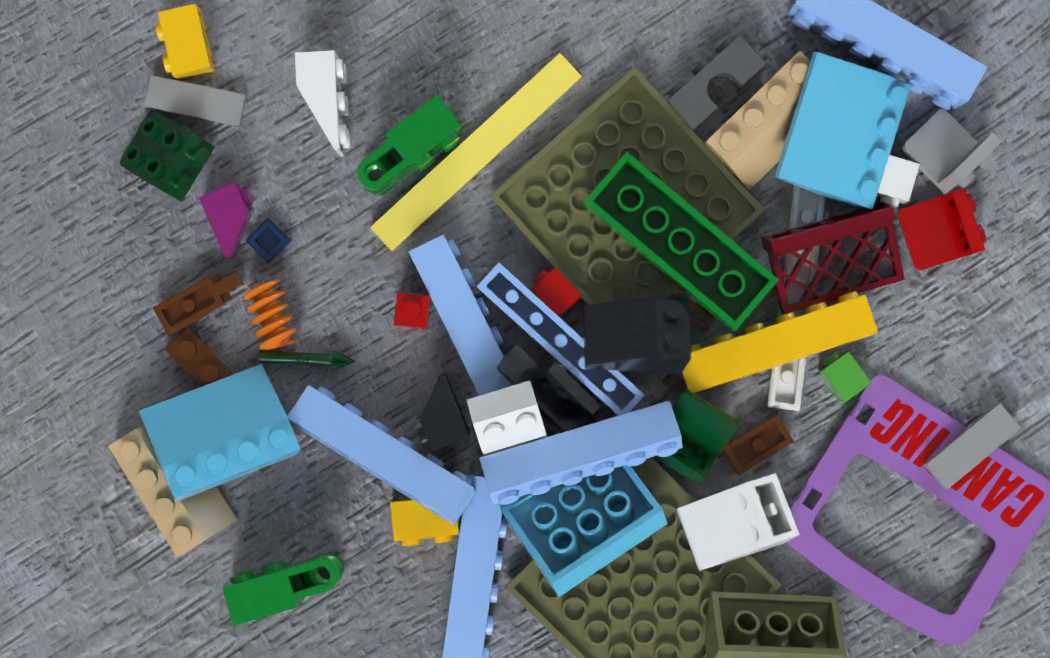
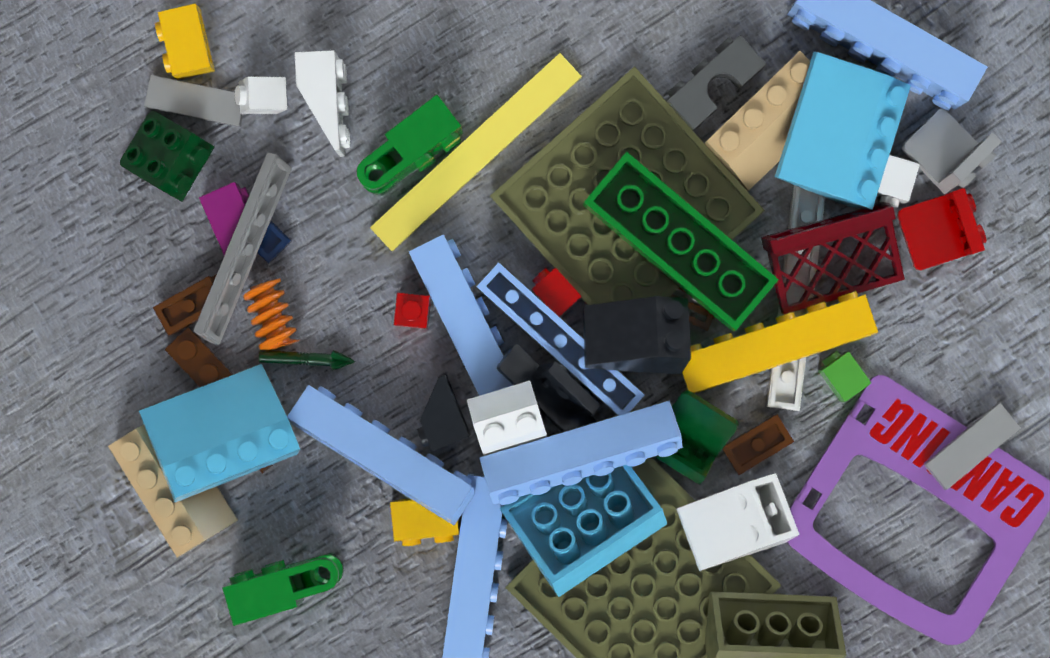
none -> light grey tile [193,152,292,345]
none -> white brick [235,77,287,114]

